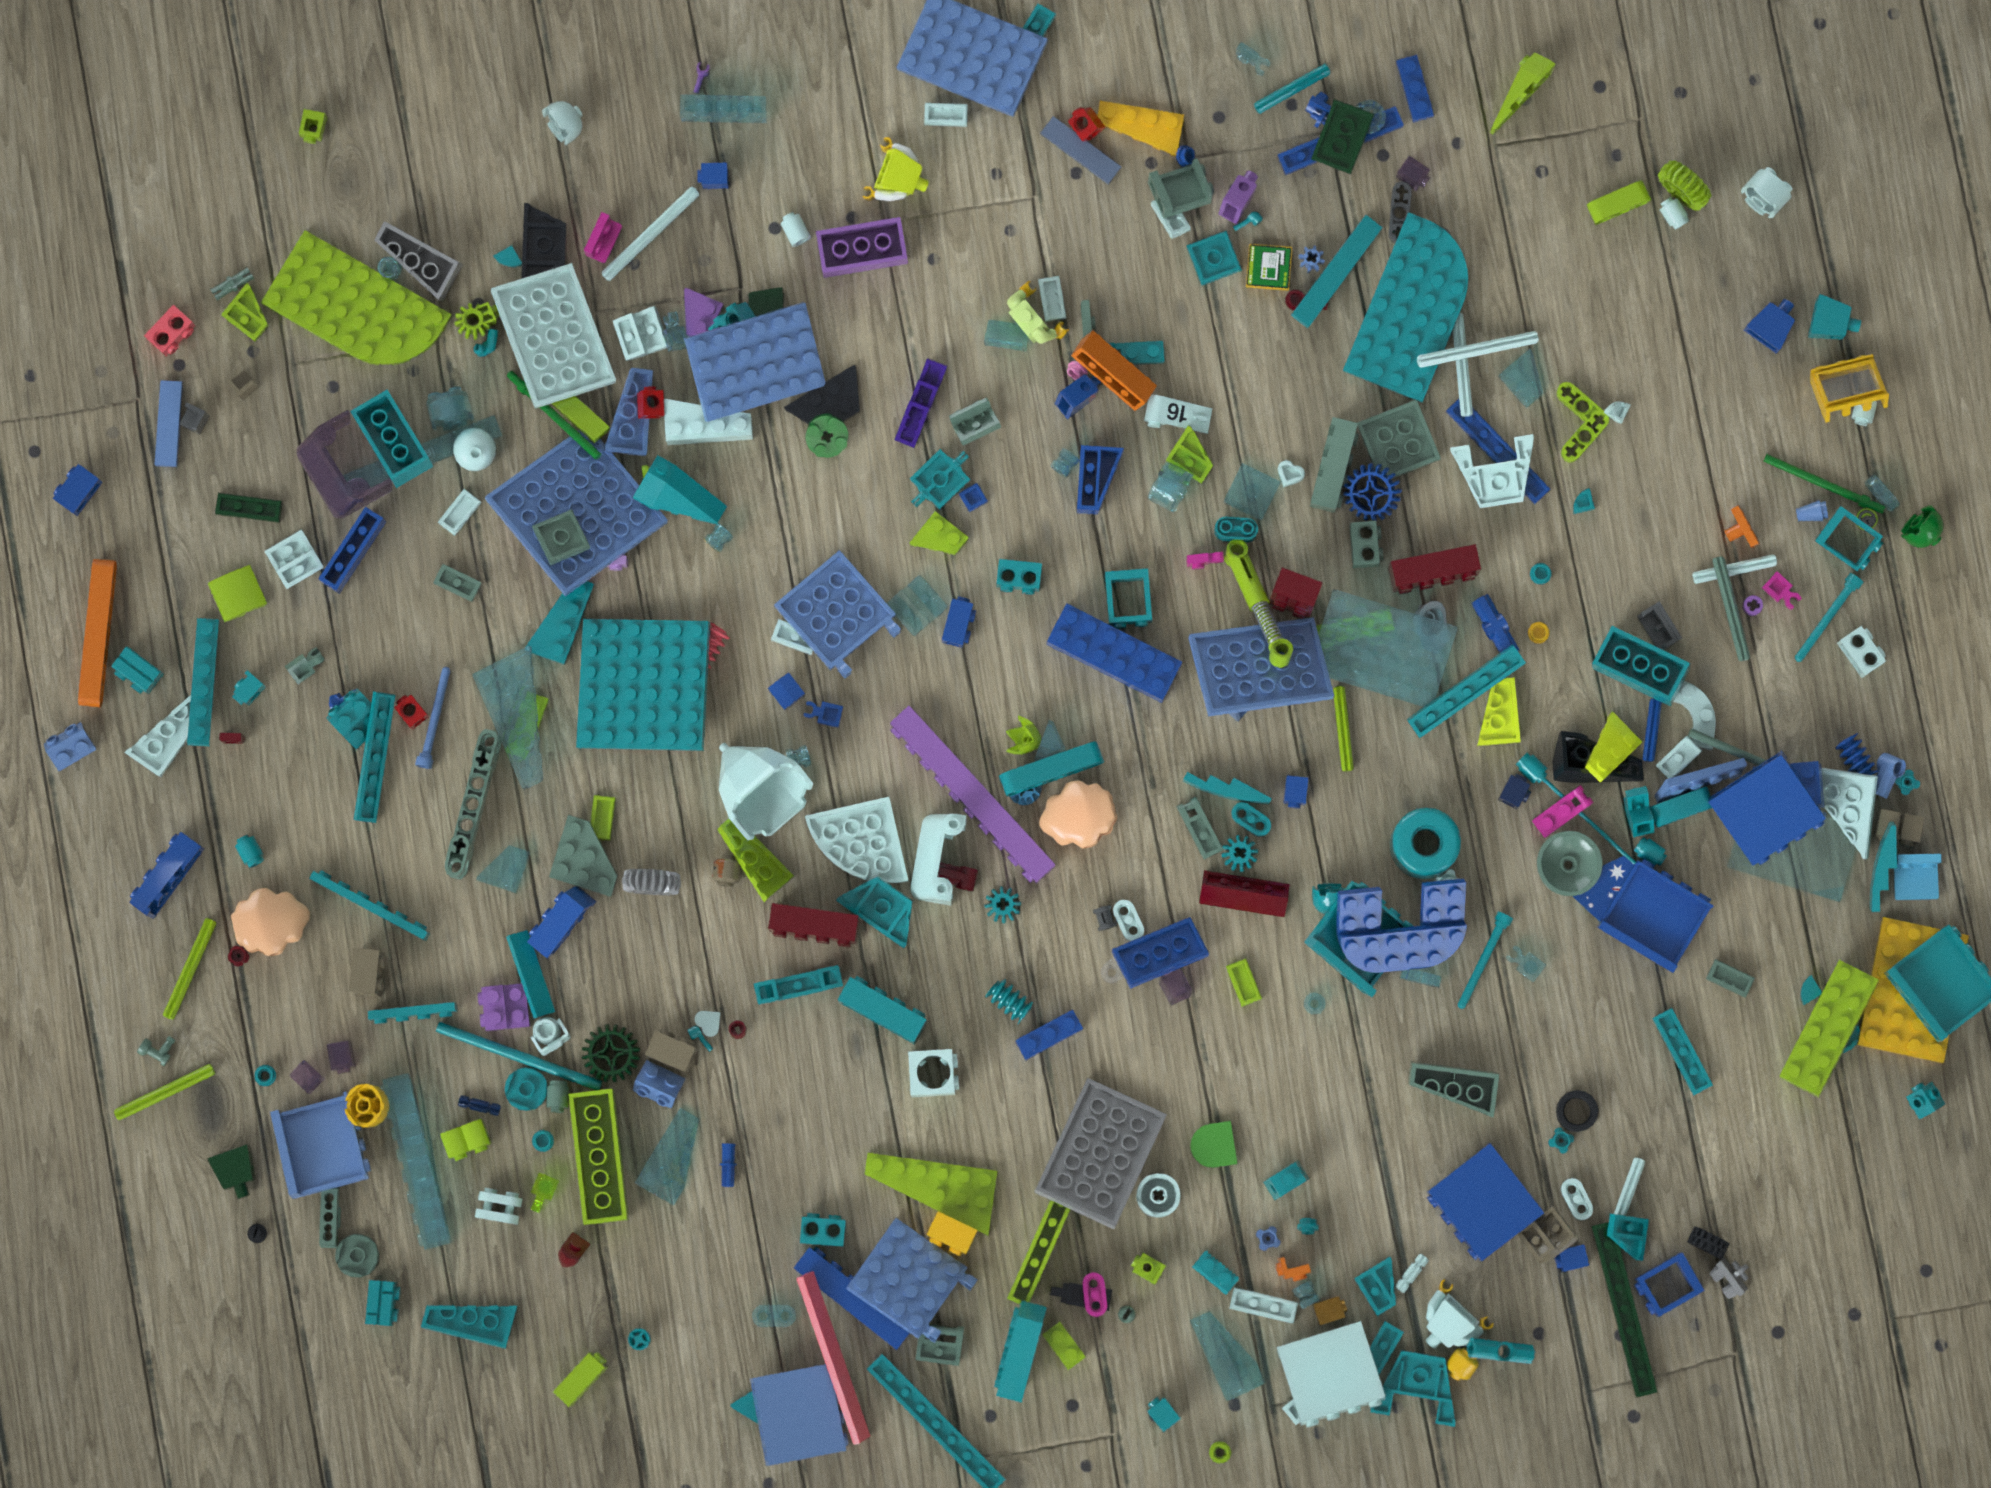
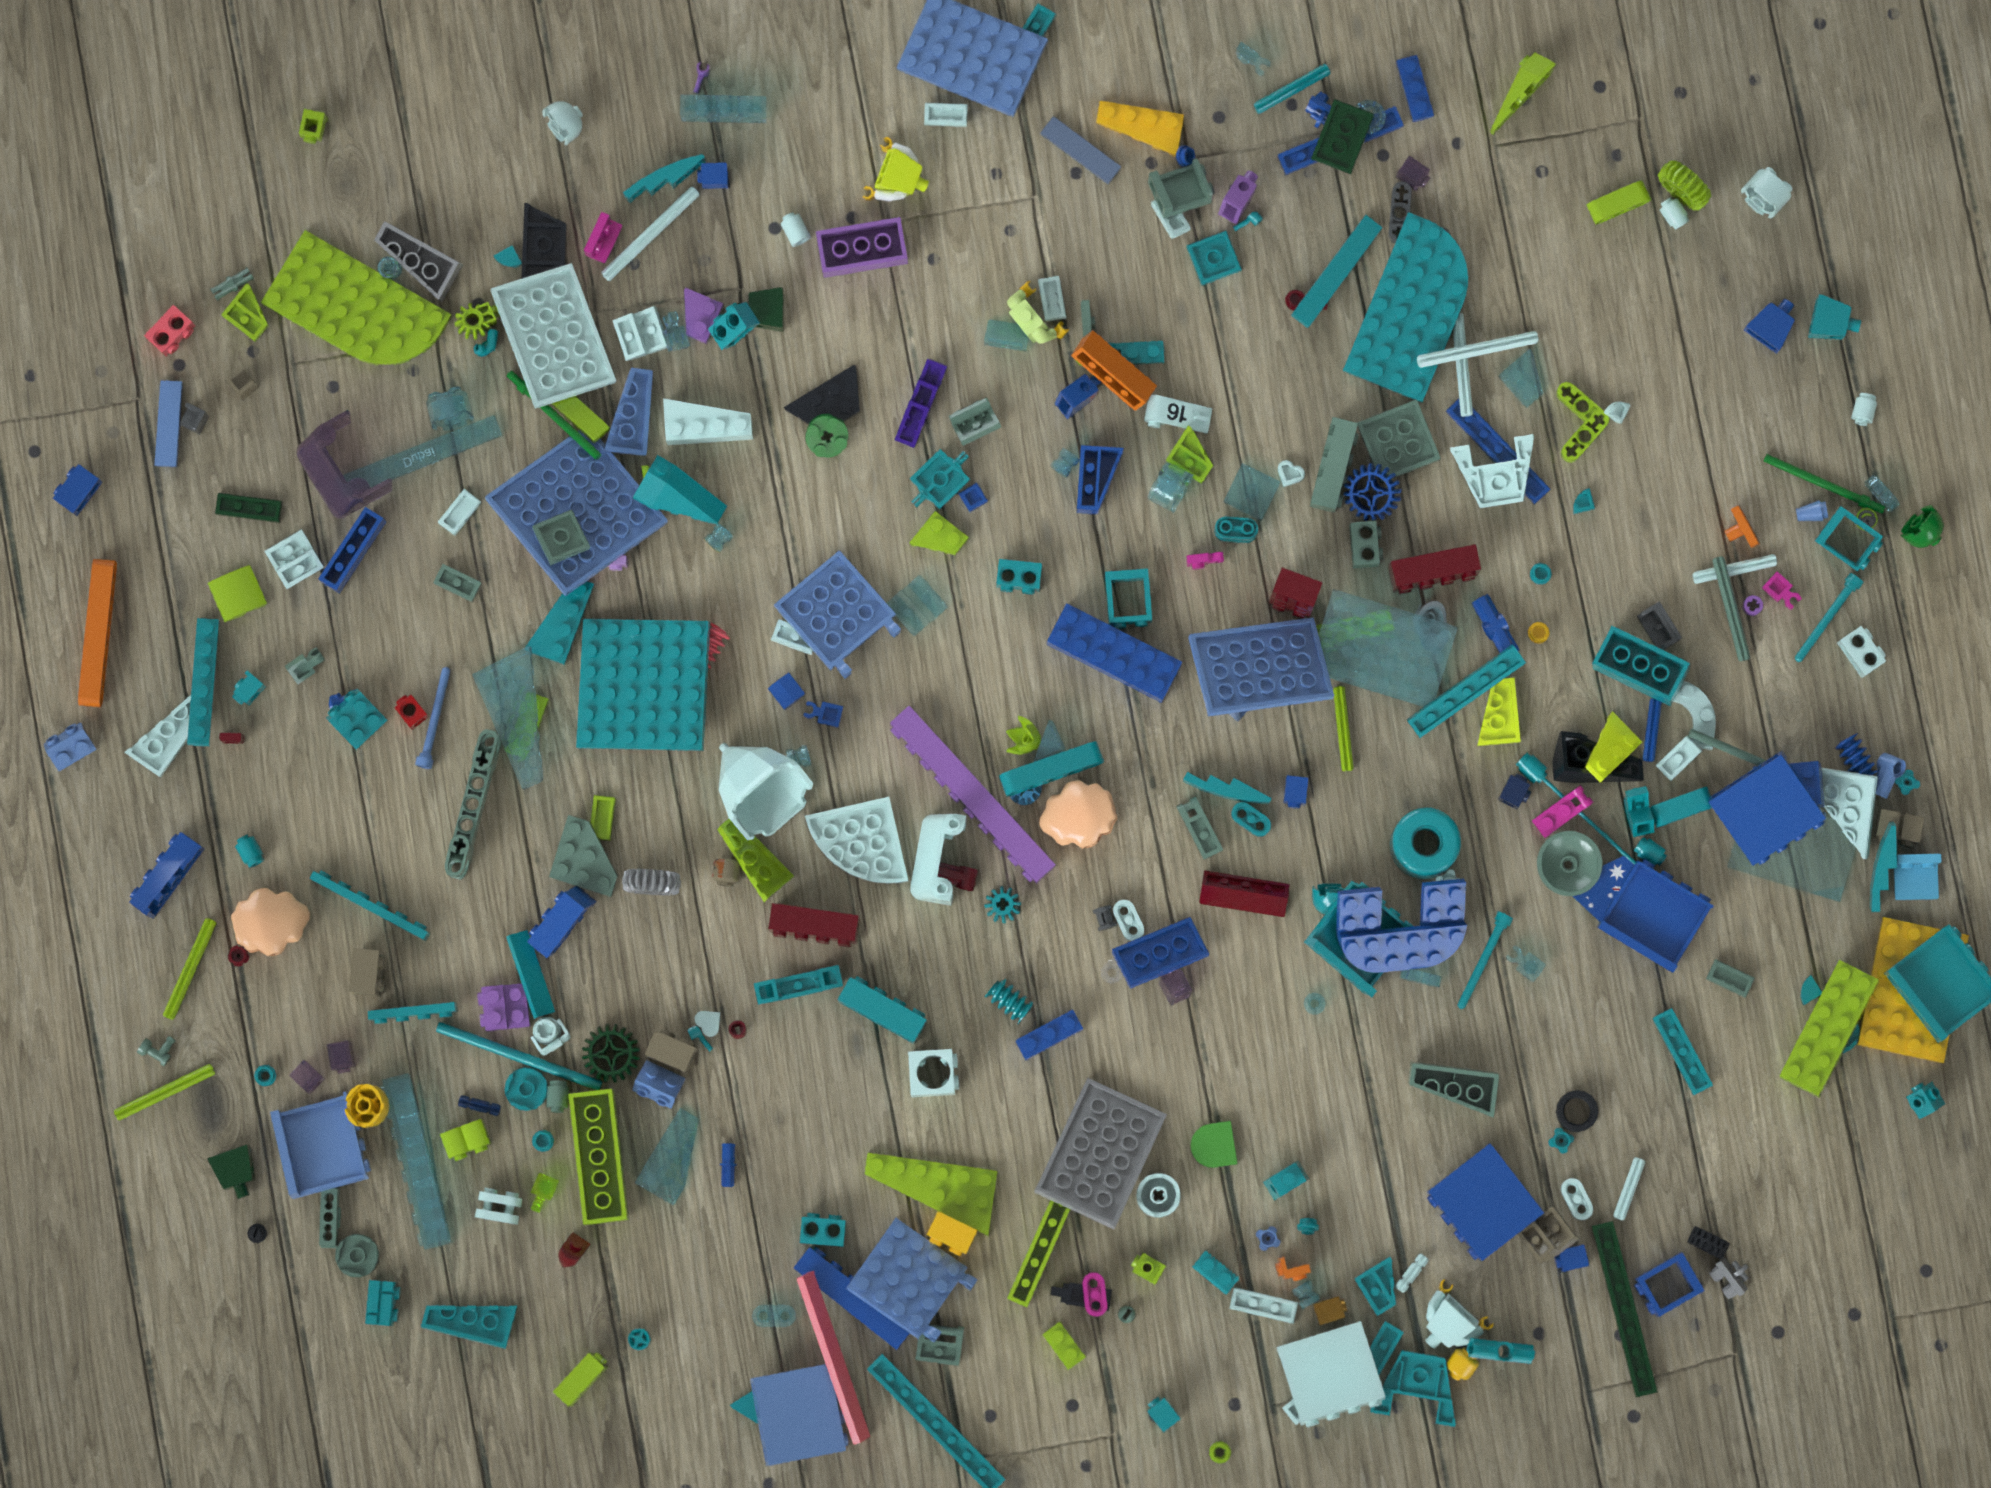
teal brick [111,646,164,694] -> none
teal brick [350,389,434,488] -> none
teal tile [353,691,396,823] -> none
light aqua cylinder [453,428,496,471] -> none
clear light blue wing [476,845,530,893] -> none
red brick [637,386,665,419] -> none
medium blue plate [684,302,825,422] -> none
teal wing [836,876,913,948] -> none
blue brick [942,597,976,648] -> none
teal brick [994,1300,1047,1403] -> none
bright pink plate [1067,361,1088,380] -> none
red brick [1068,107,1106,141] -> none
clear light blue wedge [1190,1311,1266,1401] -> none
teal gear [1221,835,1258,872] -> none
lime piece [1224,539,1293,668] -> none
lime tile [1226,958,1262,1007] -> none
tile [1246,244,1292,291] -> none
medium blue gear [1298,245,1325,273] -> none
teal wing [1607,1213,1649,1261] -> none
medium blue wing [1654,758,1747,803] -> none
yellow window [1810,354,1889,423] -> none
none -> teal slope [623,154,706,203]

